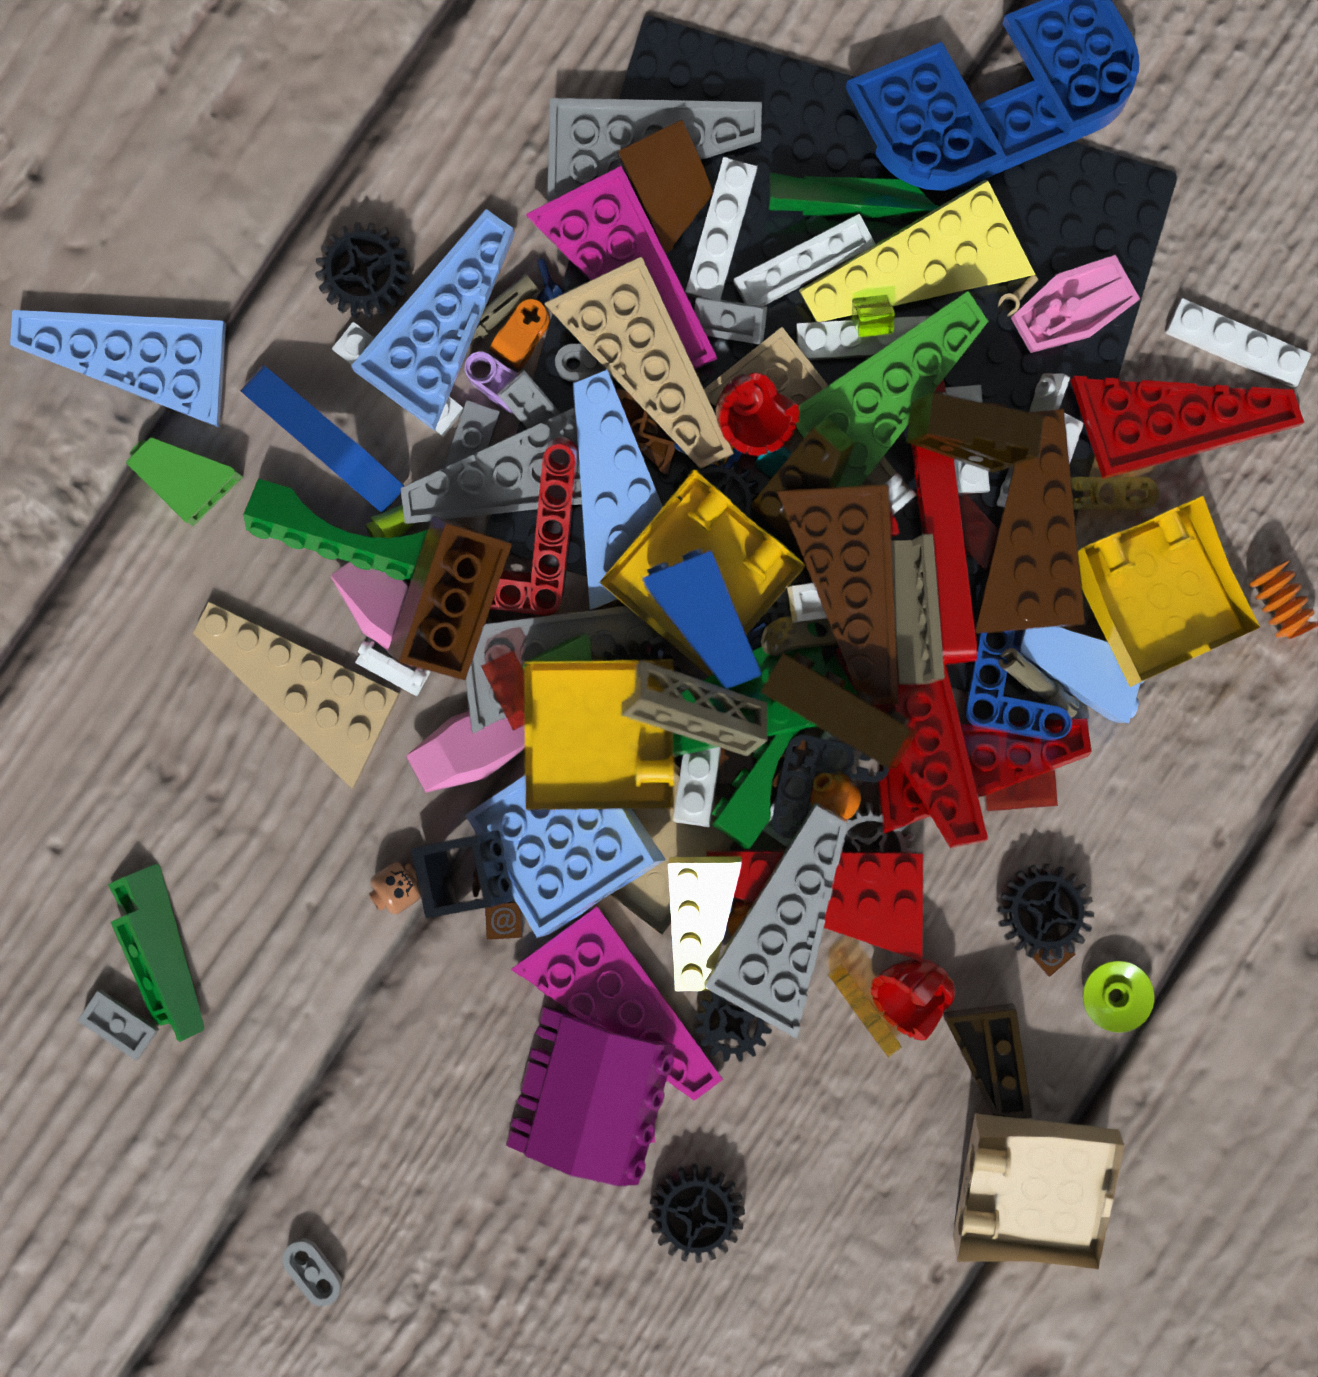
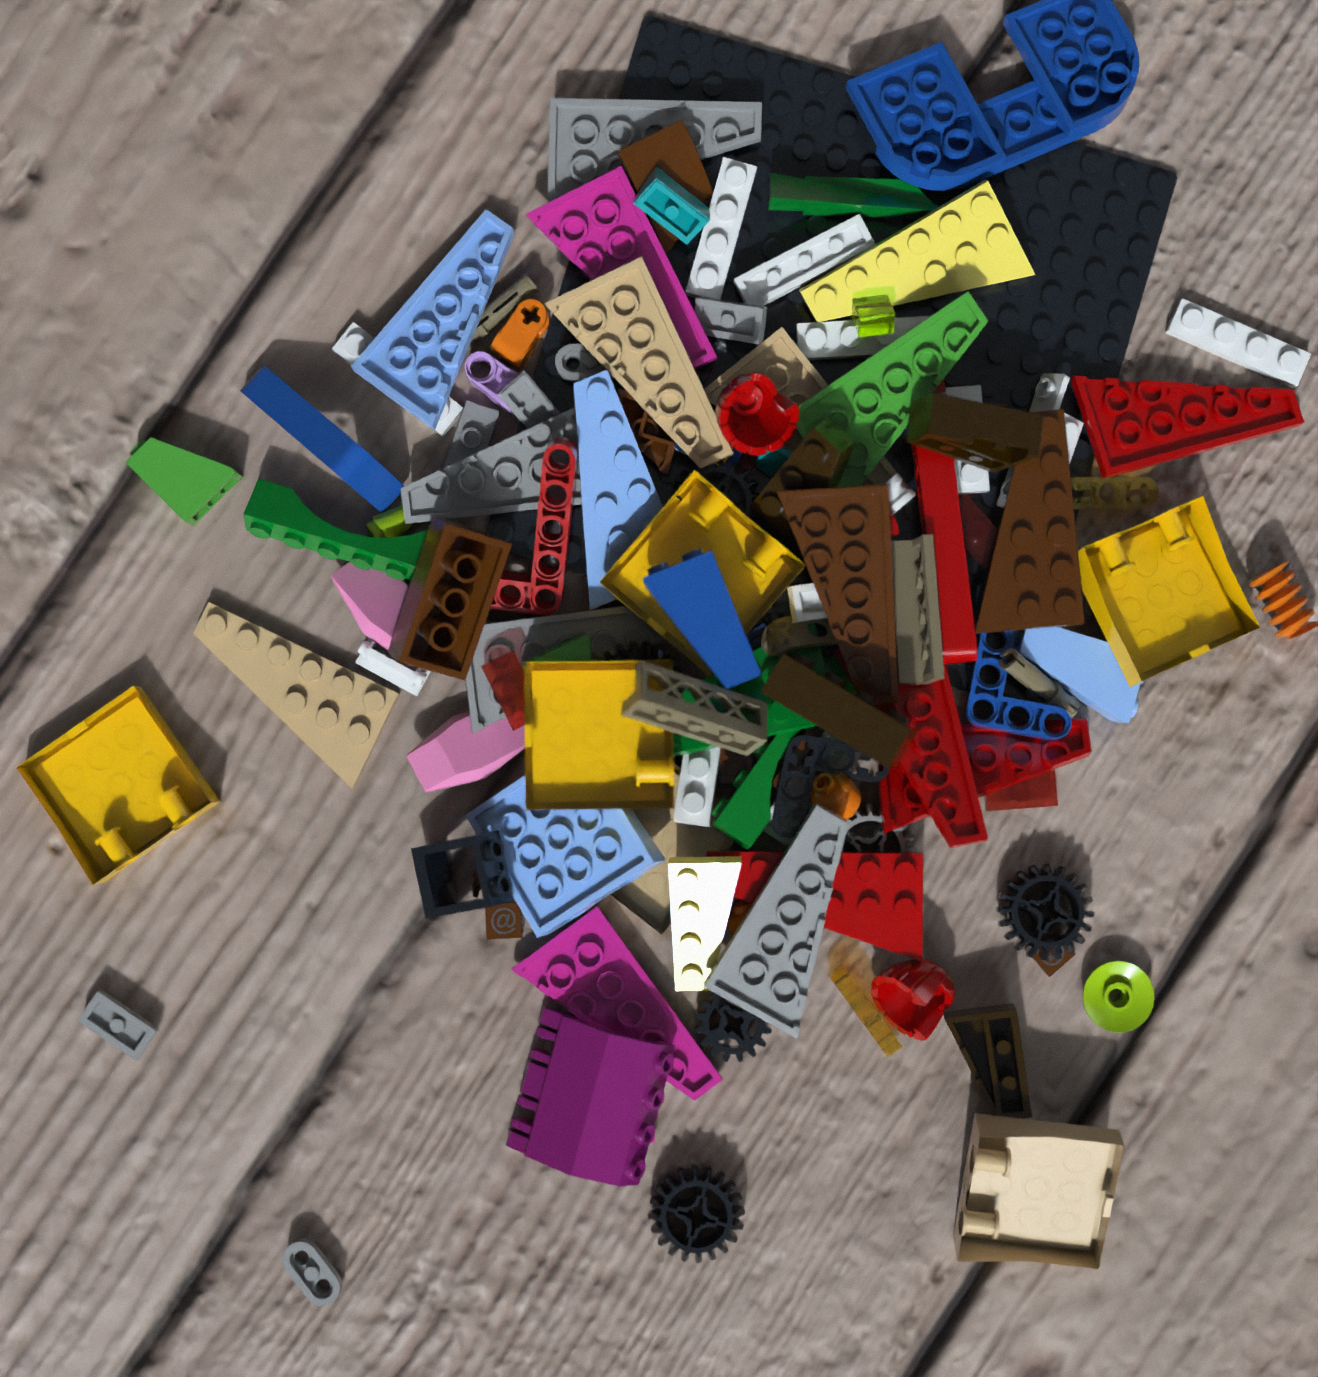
light blue wing [10,310,226,428] -> none
green wedge [108,864,205,1042] -> none
black gear [315,222,411,319] -> none
nougat head [368,862,421,915] -> none
dark blue hand [537,259,565,306] -> none
tan hand [998,275,1038,316] -> none
bright pink piece [1011,255,1140,353] -> none
none -> yellow piece [16,686,220,885]
none -> teal slope [633,167,710,245]

